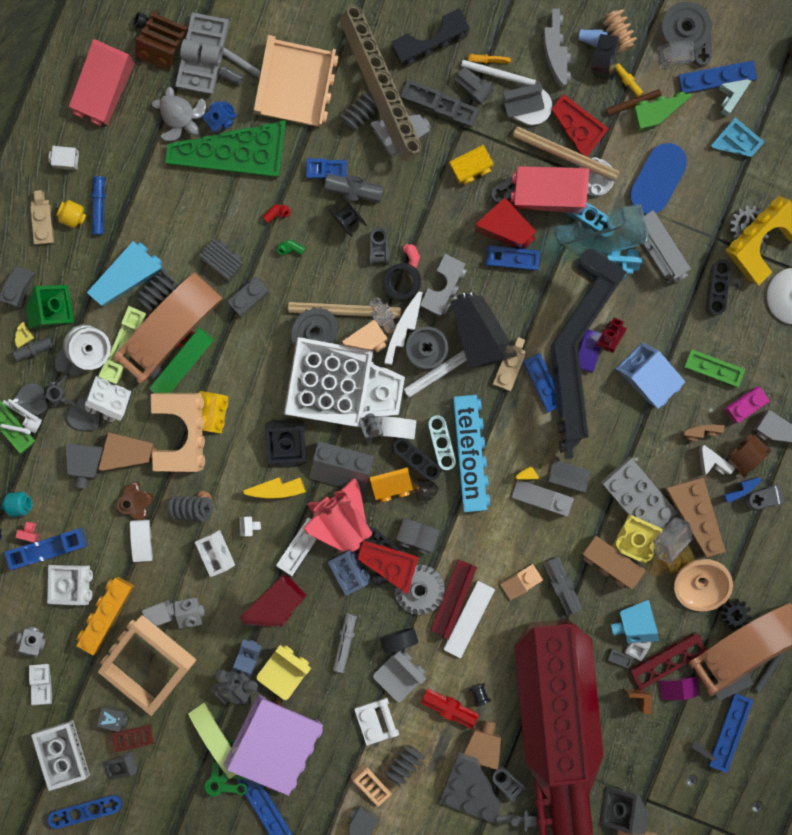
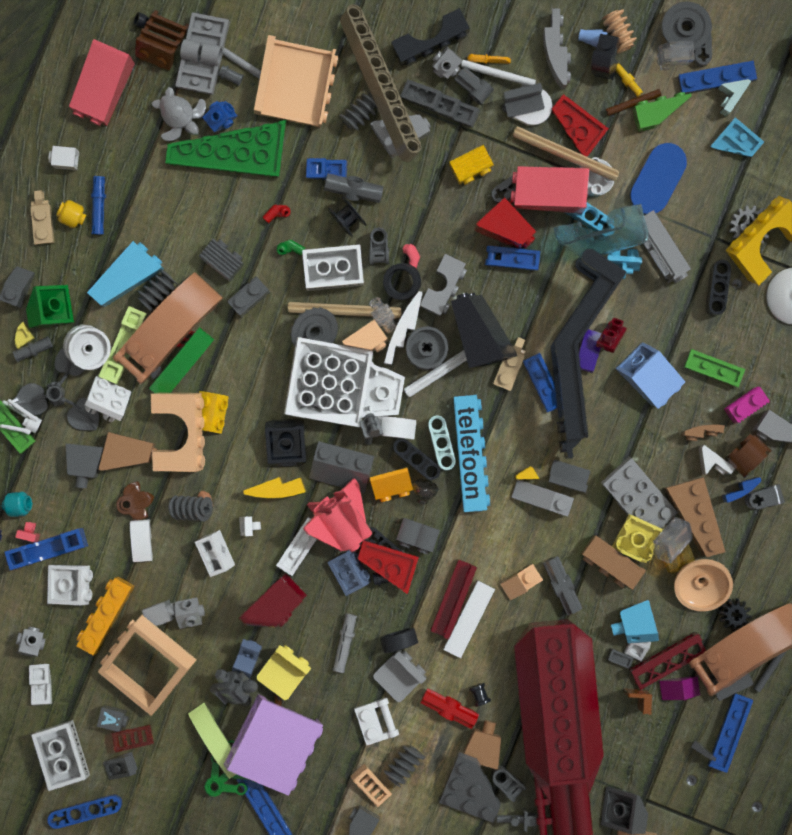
light grey gear [395,565,445,615] -> none
none -> white brick [302,245,364,291]
none -> light grey brick [432,46,462,79]

